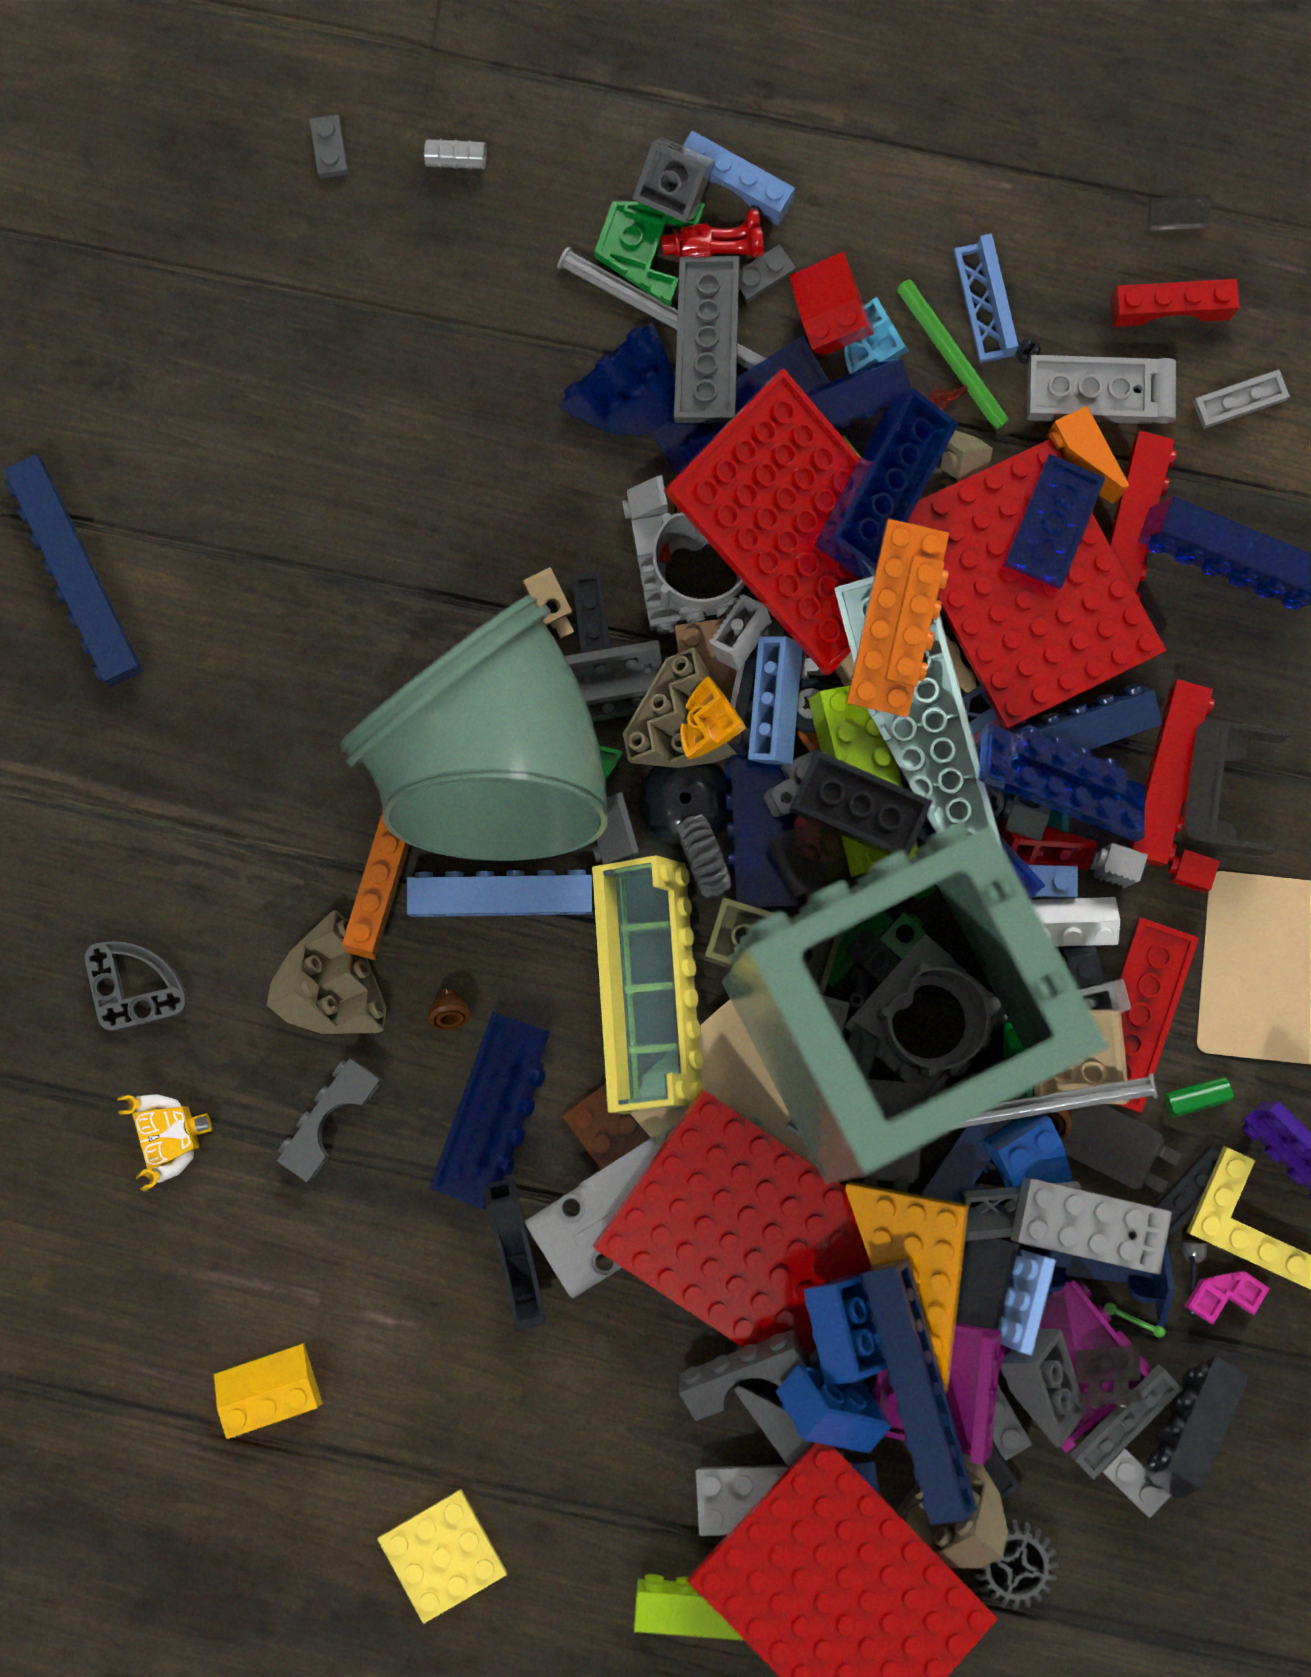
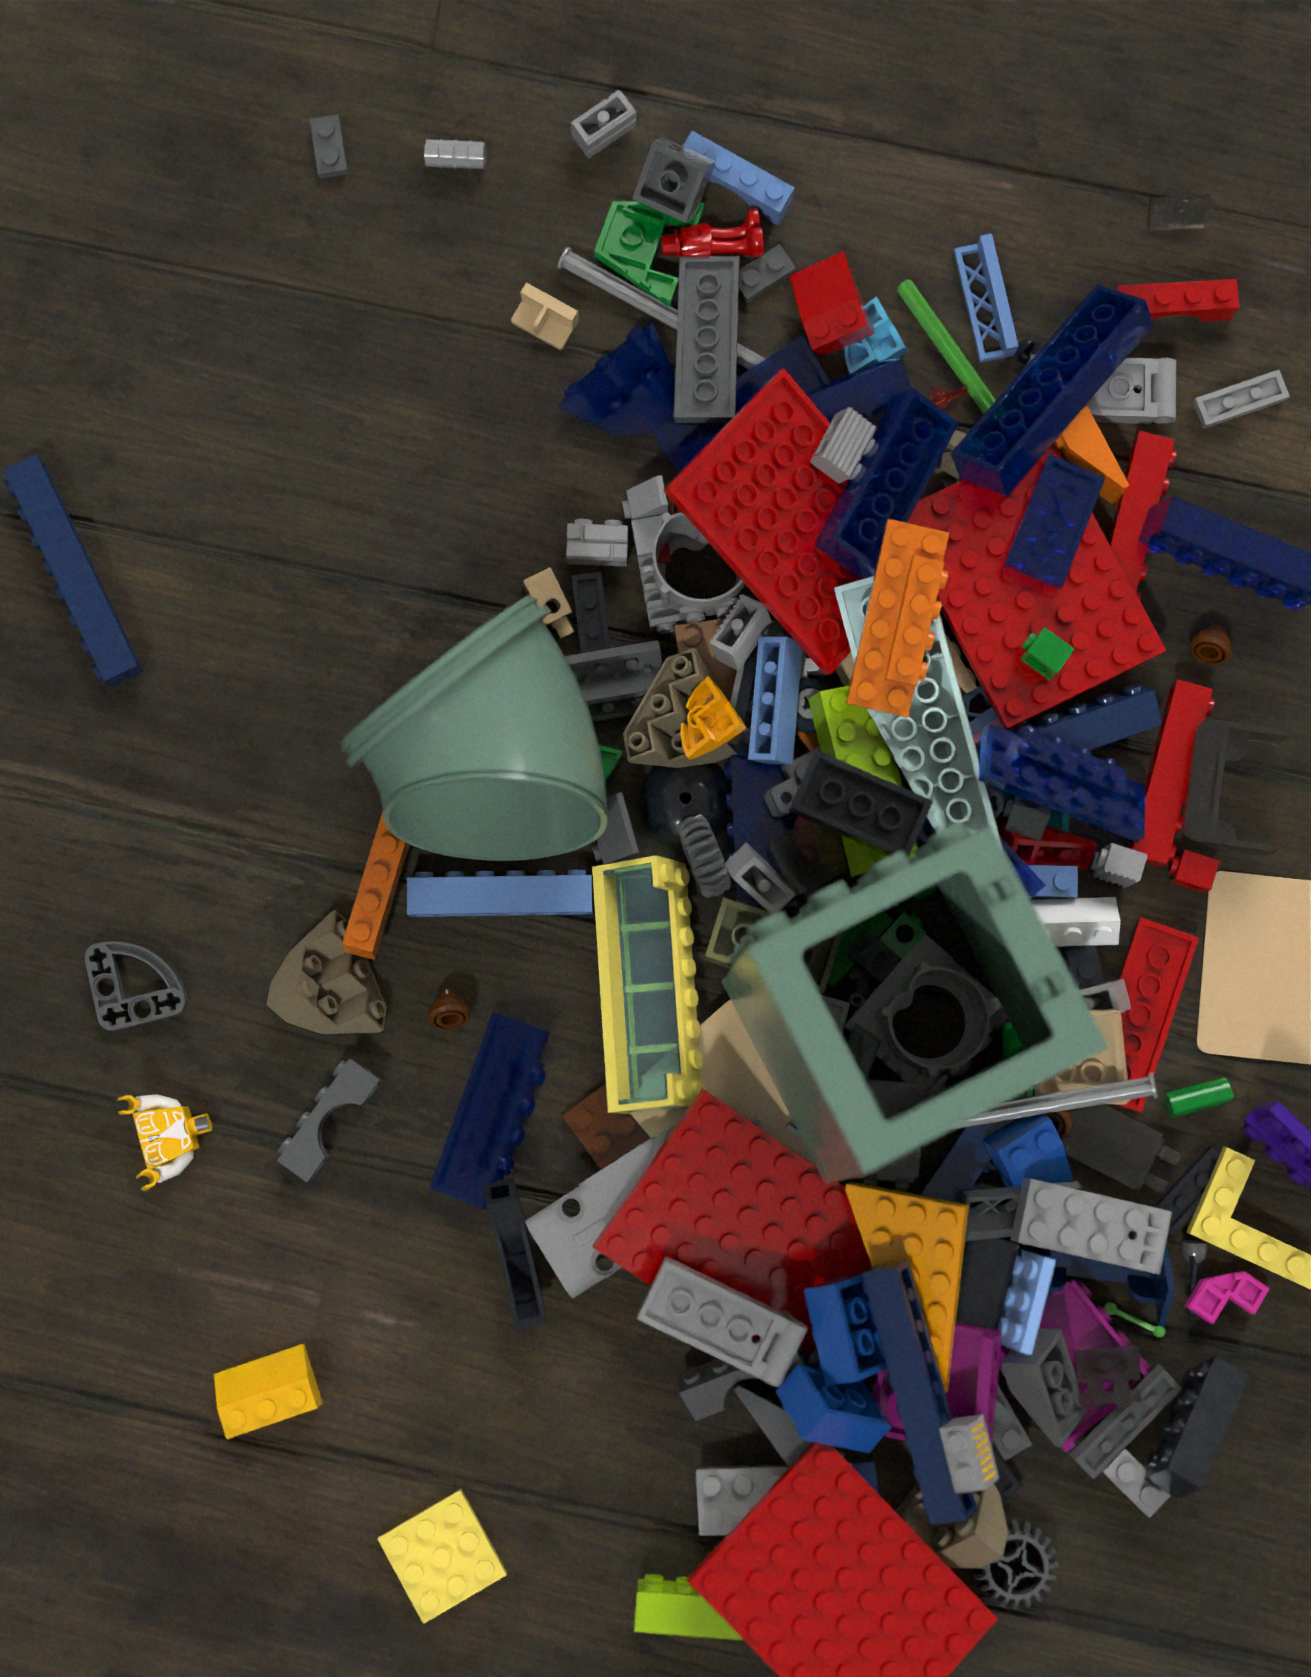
none -> tan panel [511,283,579,350]
none -> light grey brick [566,519,628,567]
none -> light grey brick [571,90,637,158]
none -> light grey hinge [637,1256,808,1387]
none -> light grey slope [725,842,796,915]
none -> light grey brick [810,407,877,484]
none -> light grey brick [939,1414,999,1493]
none -> clear blue brick [950,284,1153,497]
none -> green brick [1020,627,1075,681]
none -> reddish brown brick [1189,624,1232,665]

